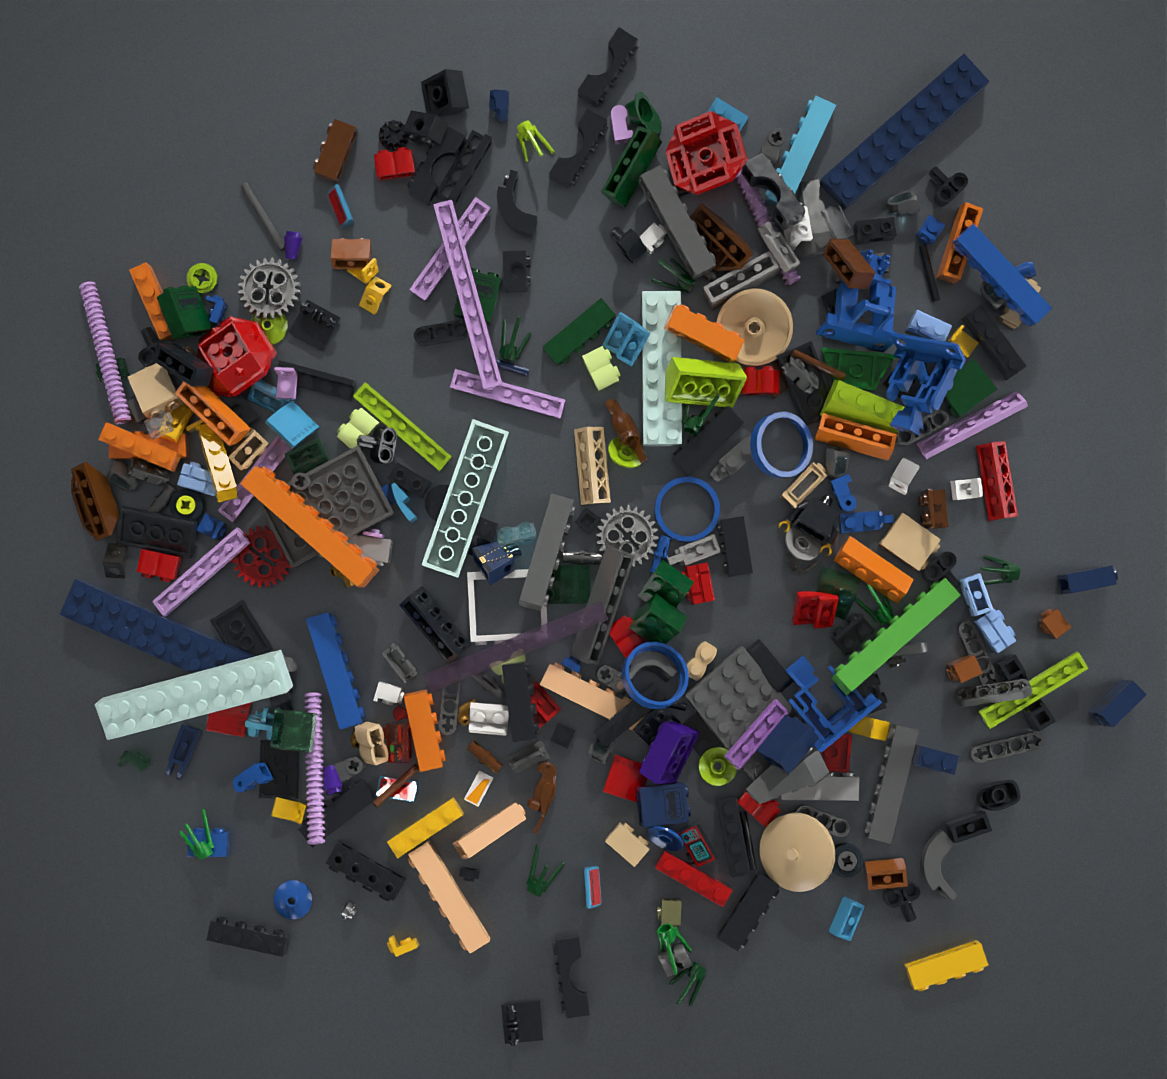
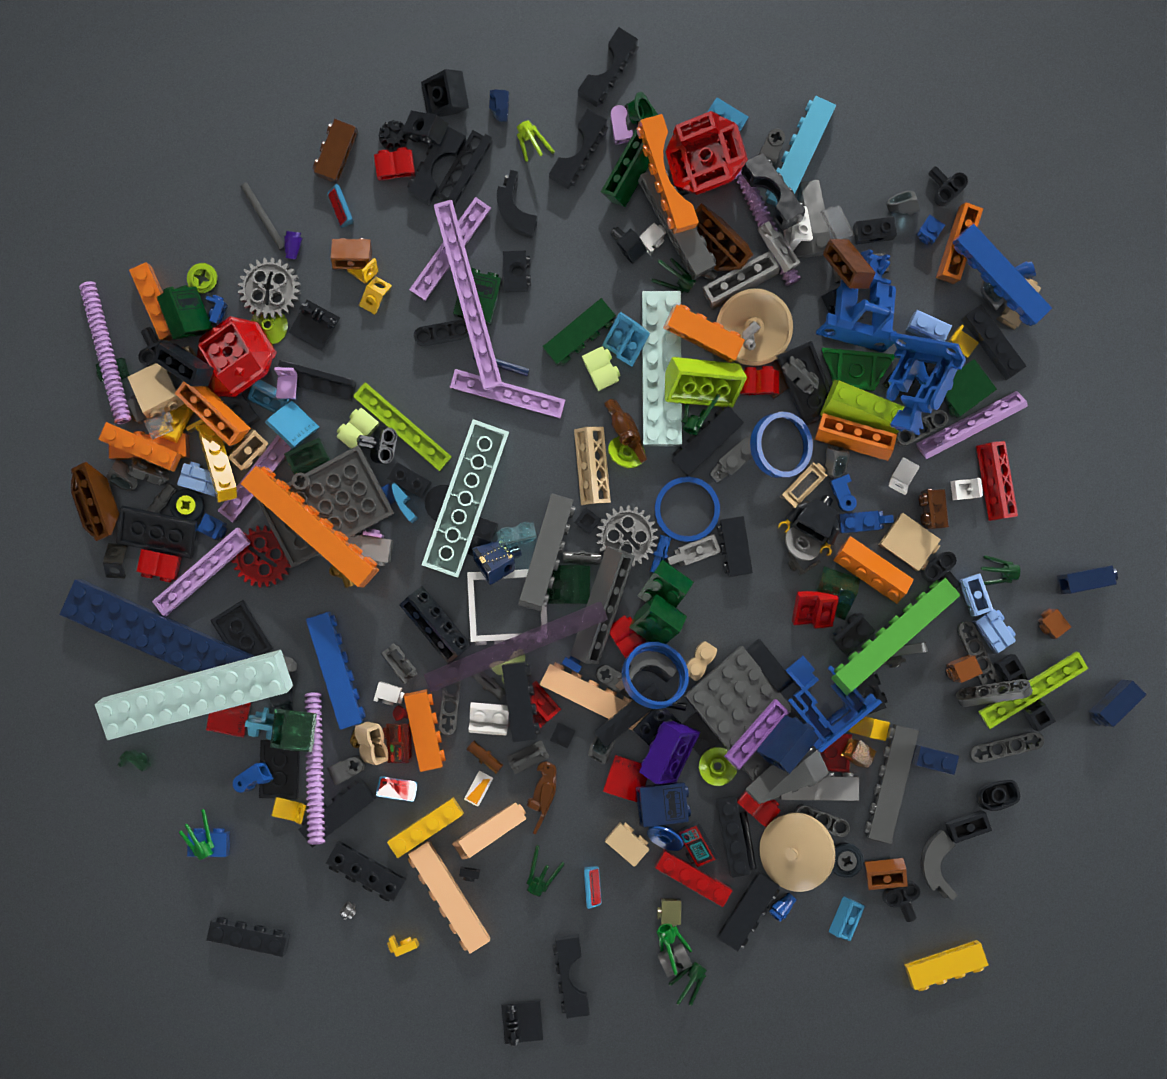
dark blue hinge [165,724,201,781] -> none
blue dish [273,880,312,919] -> none
dark purple cone [323,765,343,795] -> none
reddish brown bar [372,764,419,808] -> none
pearl gold arm [457,698,477,726] -> none
dark green plant [499,317,531,362] -> none
red brick [682,563,715,605] -> none
reddish brown bar [791,349,846,380] -> none
dark blue brick [820,53,990,211] -> none
green plant [853,585,895,625] -> none
black bar [919,245,940,302] -> none
none -> orange arch [636,114,699,234]
none -> light grey arm [742,321,761,350]
none -> blue cone [769,893,797,922]
none -> clear orange brick [841,738,877,768]

